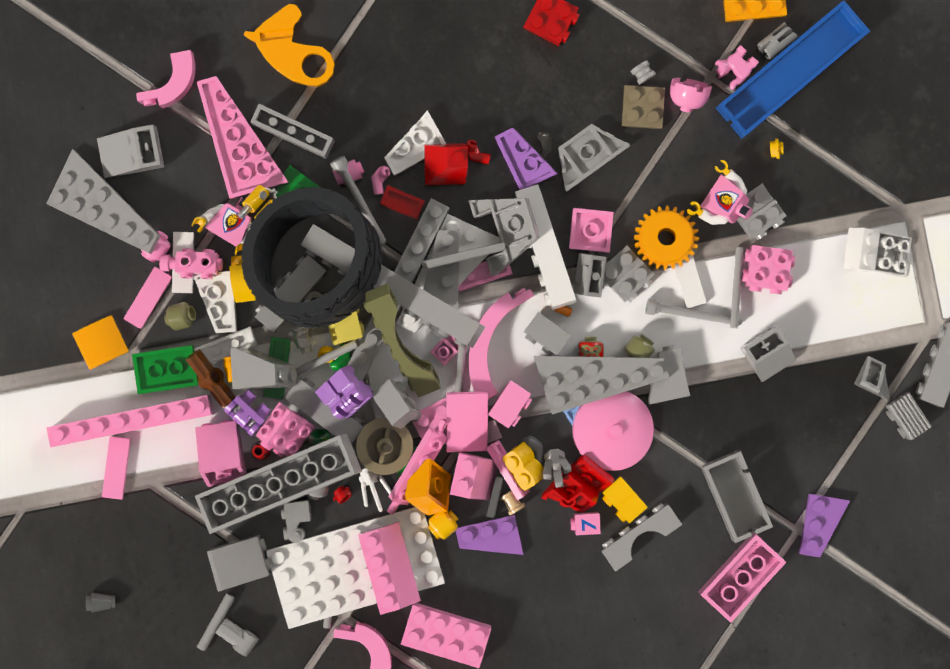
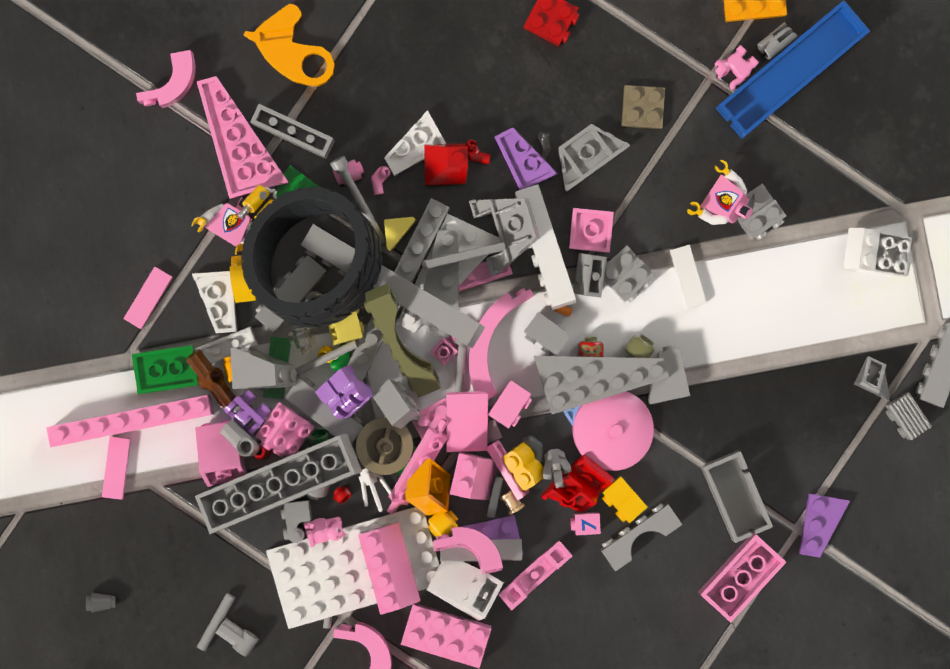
light grey wing [46,149,160,254] -> none
light orange slope [72,315,129,370] -> none
light grey slope [97,125,164,178] -> none
bright pink head [141,231,171,262] -> none
bright pink brick [159,249,223,279] -> none
olive head [164,302,196,331] -> none
white tile [172,232,195,293] -> none
light grey slope [207,535,272,591] -> none
red tile [380,185,425,220] -> none
light grey wheel [630,60,656,85] -> none
light orange gear [634,206,699,271] -> none
light grey piece [645,298,742,326] -> none
bright pink cylinder [670,78,712,112] -> none
light grey bar [730,247,744,329] -> none
light grey slope [740,326,797,382] -> none
bright pink brick [742,245,795,295] -> none
yellow plate [770,138,784,159] -> none
none -> light grey piece [220,419,260,456]
none -> bright pink animal [303,517,345,548]
none -> light yellow slope [384,217,416,252]
none -> white slope [426,562,503,621]
none -> bright pink arch [433,527,503,575]
none -> light grey tile [440,539,522,562]
none -> bright pink slope [498,541,572,610]

